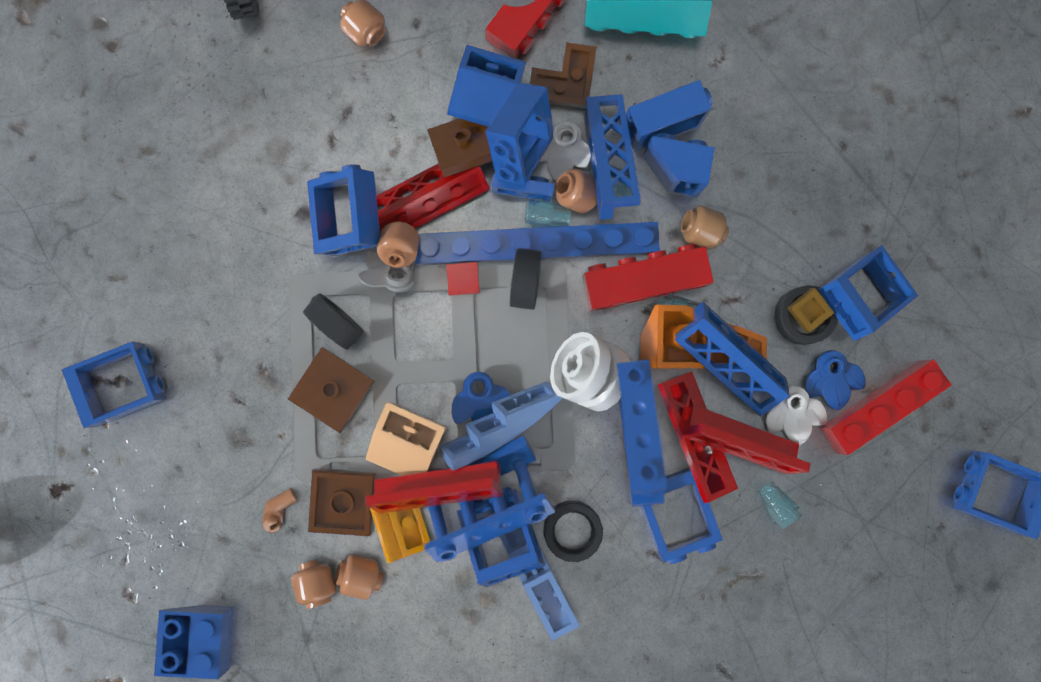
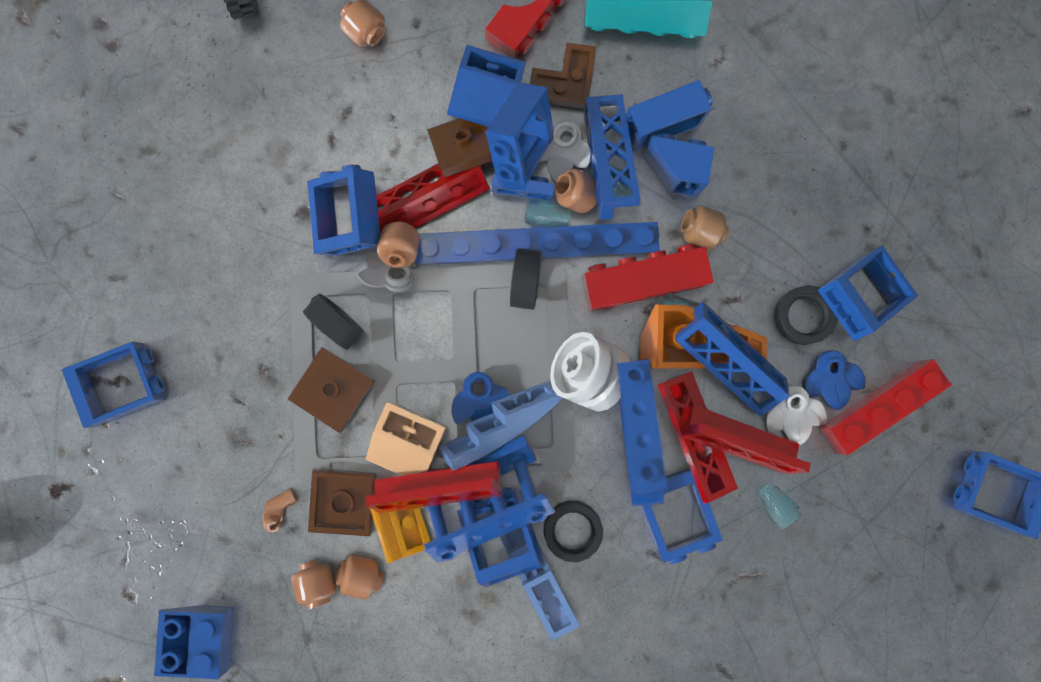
tile [446,262,480,296] -> none
pearl gold plate [787,288,834,333] -> none

